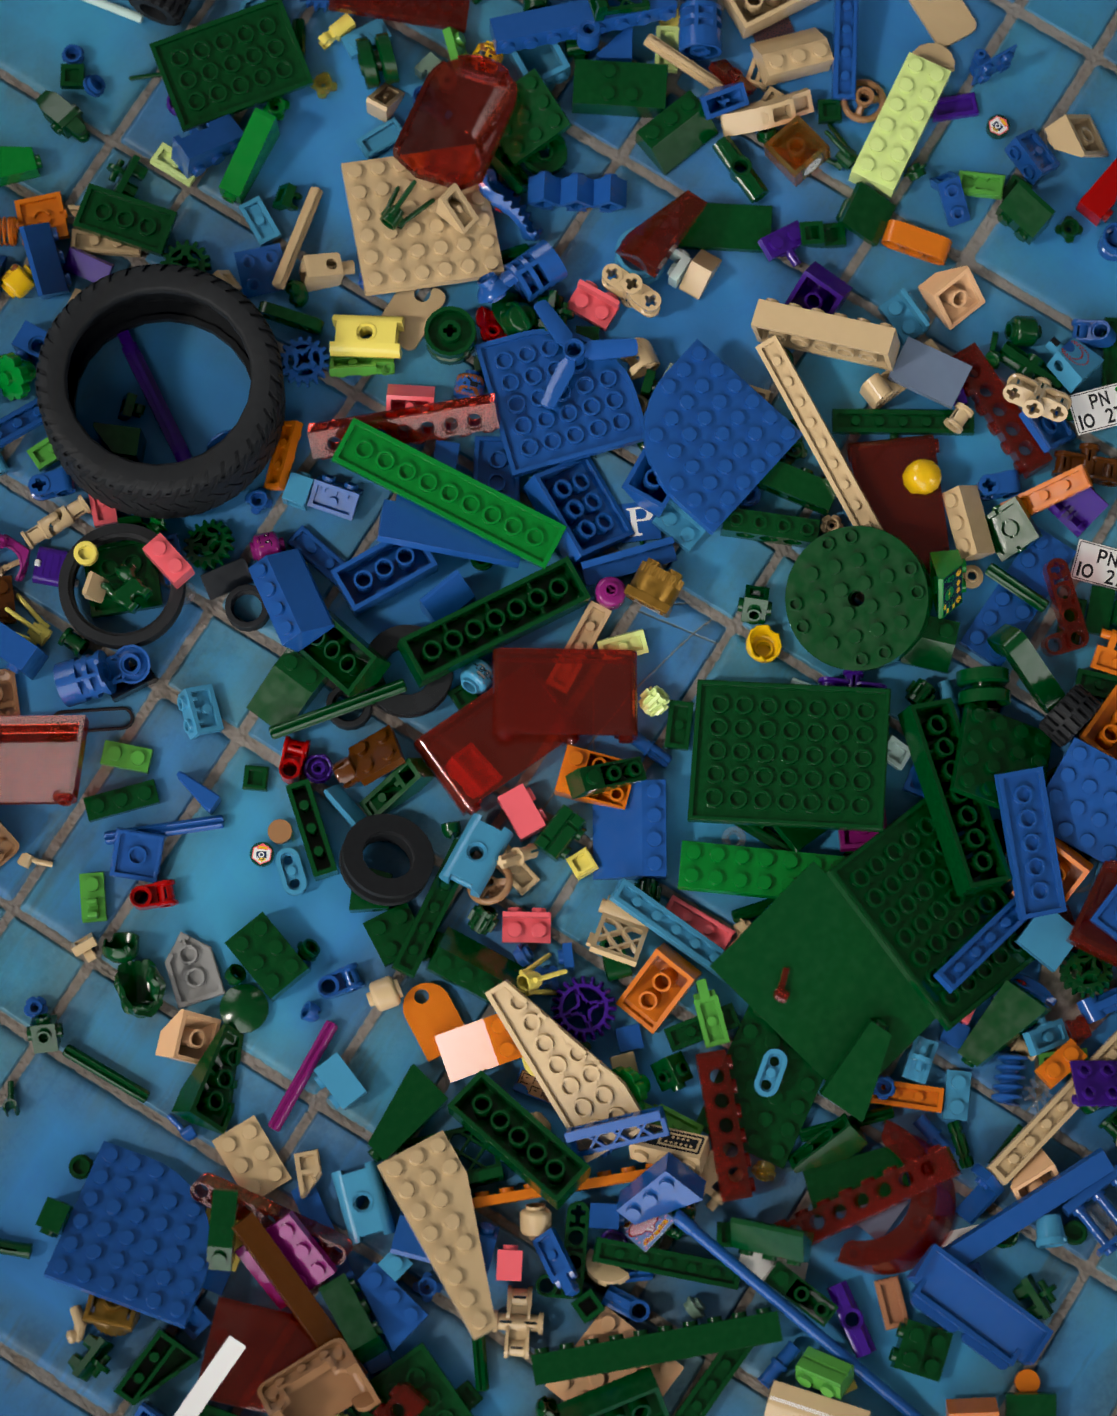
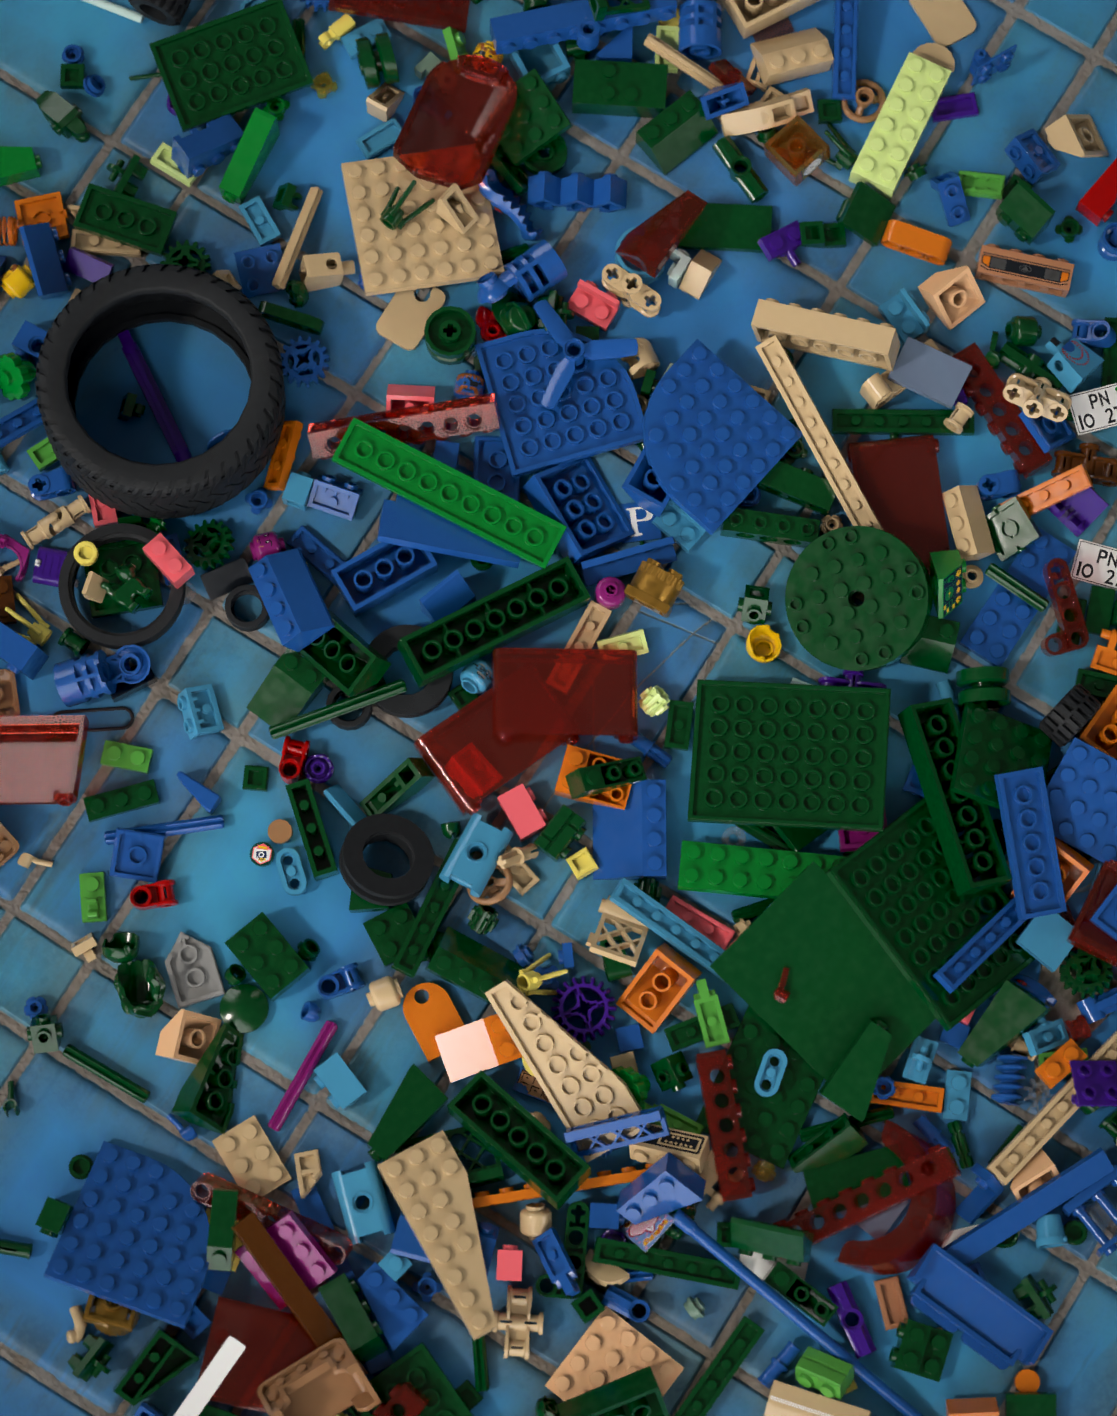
dark green slope [93,422,147,463] -> none
light yellow piece [329,314,405,359] -> none
bright green hinge [329,356,395,378] -> none
reddish brown plate [332,725,406,789] -> none
coral bracket [502,907,551,944] -> none
dark green brick [530,1307,783,1386] -> none
dark purple slope [785,261,853,315] -> none
light aqua bracket [887,735,910,771] -> none
yellow hair [902,459,942,495] -> none
dark green gear [905,678,937,705] -> none
tile [986,115,1010,140] -> none
dark green beam [987,624,1065,714] -> none
none -> nougat brick [974,244,1074,298]

